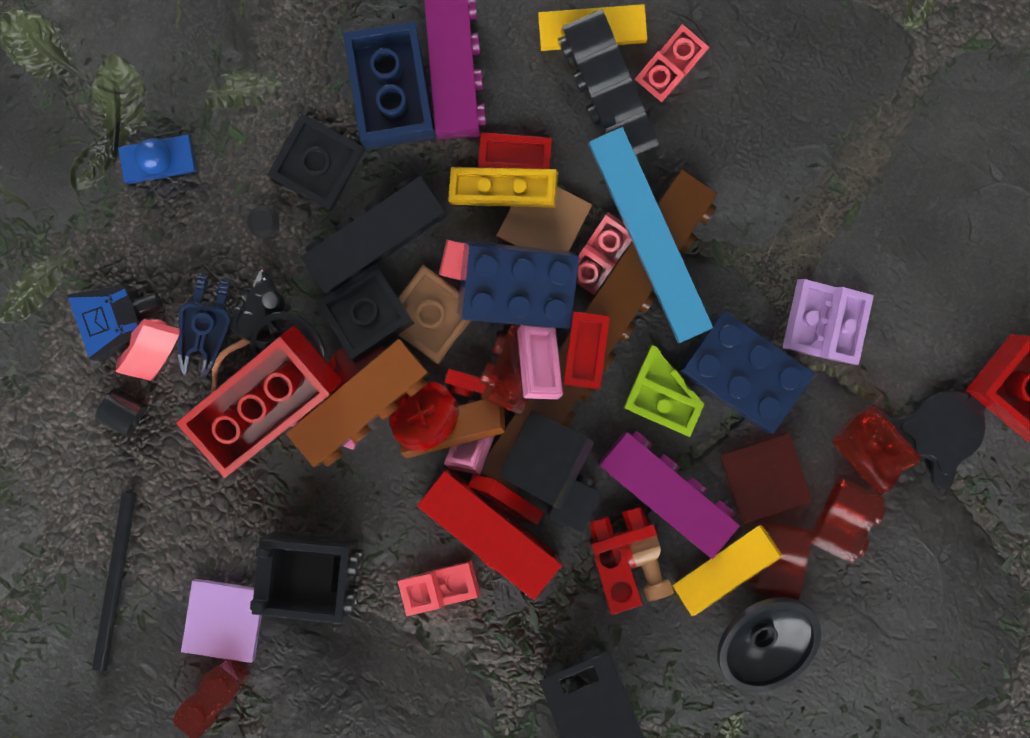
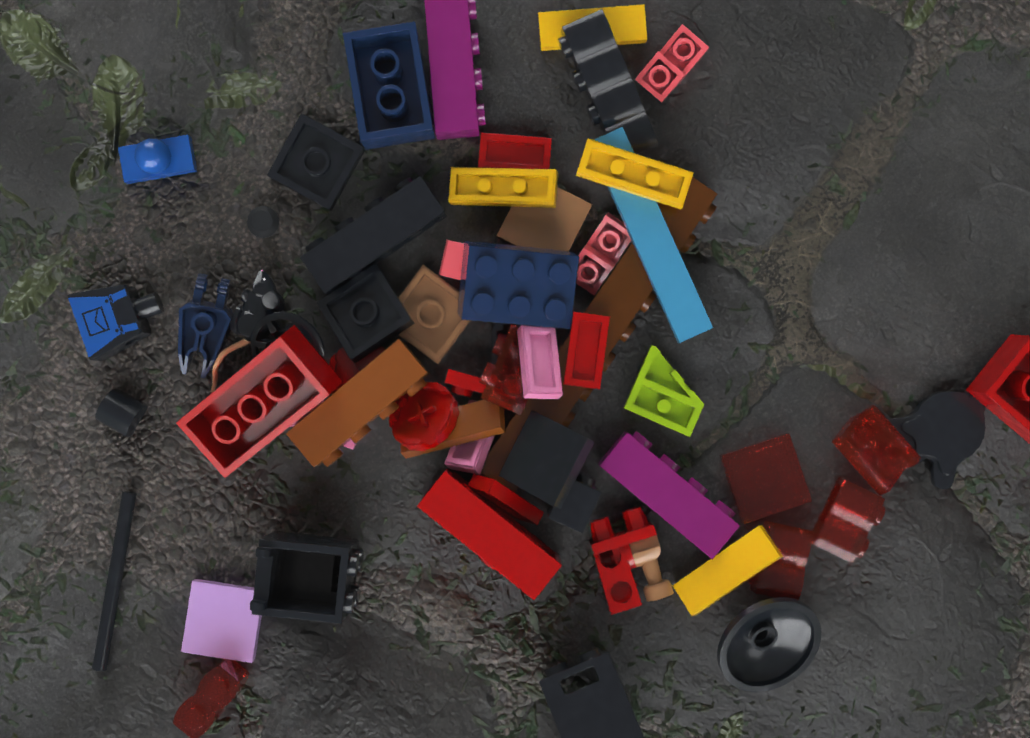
coral slope [115,319,180,381] -> none
coral slope [398,560,481,616] -> none
dark blue brick [677,311,815,434] -> none
lavender slope [782,279,874,365] -> none
none -> yellow tile [576,138,694,209]

